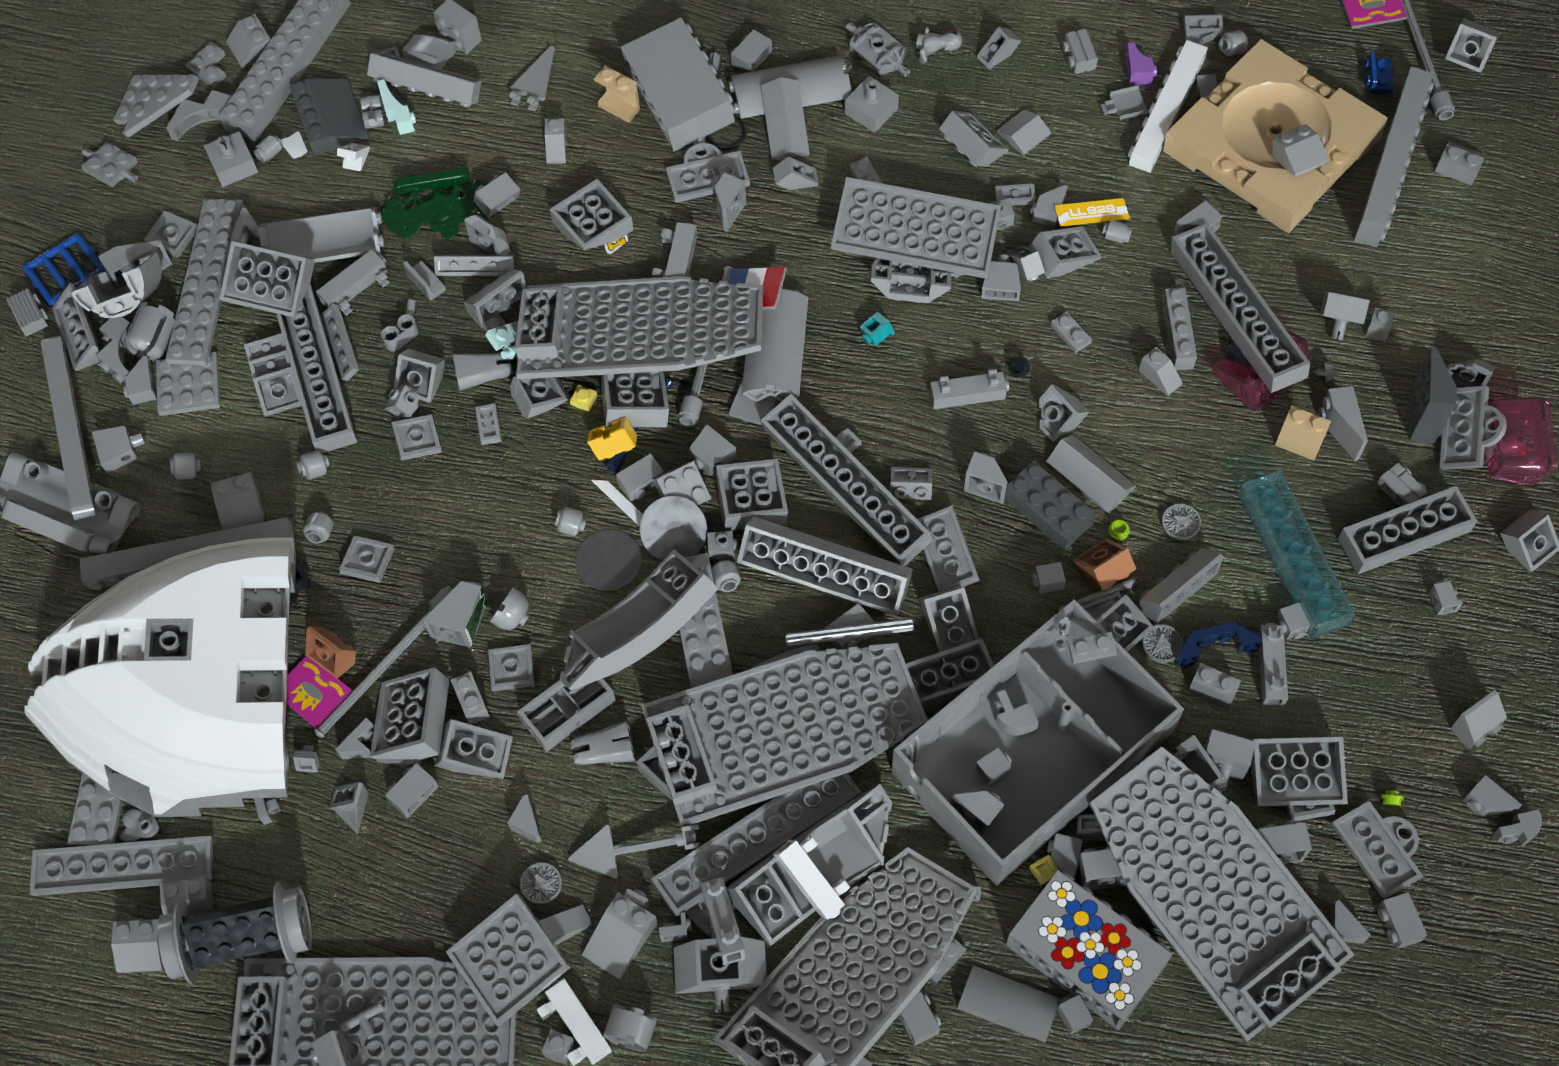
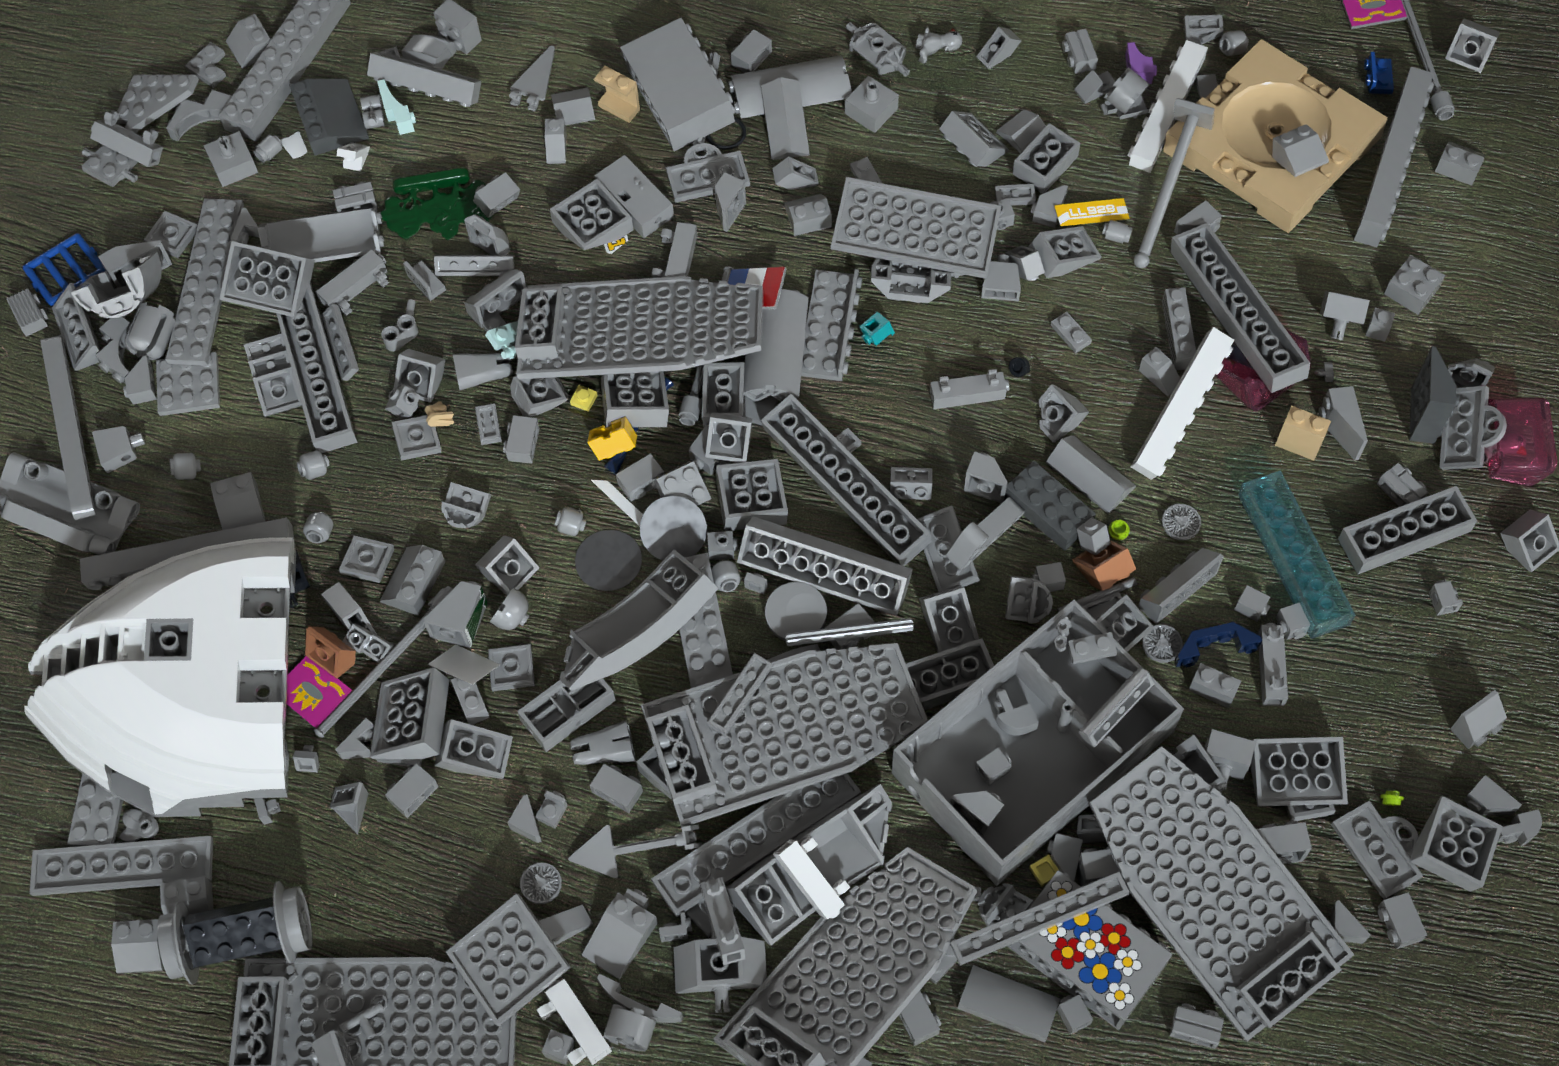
none -> light grey brick [90,110,163,167]
none -> light grey slope [321,582,377,635]
none -> light grey brick [333,182,378,212]
none -> light grey slope [342,623,394,663]
none -> light grey slope [380,545,445,616]
none -> tan piece [425,401,454,427]
none -> white sticker [428,645,500,685]
none -> light grey slope [441,482,491,528]
none -> light grey slope [475,535,539,595]
none -> light grey brick [503,415,540,464]
none -> light grey bracket [535,790,568,829]
none -> light grey slope [551,88,595,125]
none -> light grey brick [590,764,643,813]
none -> light grey brick [594,155,674,238]
none -> light grey slope [597,974,683,1023]
none -> light grey slope [702,362,745,427]
none -> light grey slope [705,412,753,463]
none -> light grey tile [706,653,773,736]
none -> light grey plate [744,572,768,595]
none -> light grey piece [765,582,827,641]
none -> light grey slope [784,194,832,236]
none -> light grey bracket [801,269,862,381]
none -> light grey beam [946,497,1025,571]
none -> light grey plate [950,872,1130,965]
none -> light grey slope [978,883,1034,927]
none -> light grey slope [1005,576,1053,623]
none -> light grey brick [1013,123,1080,194]
none -> light grey slope [1075,70,1116,104]
none -> light grey brick [1077,517,1111,555]
none -> light grey brick [1078,667,1154,747]
none -> light grey brick [1104,67,1149,114]
none -> white brick [1130,327,1234,480]
none -> light grey piece [1134,98,1215,268]
none -> light grey brick [1169,1004,1224,1049]
none -> light grey brick [1234,585,1271,622]
none -> light grey brick [1384,255,1445,315]
none -> light grey slope [1410,796,1503,892]

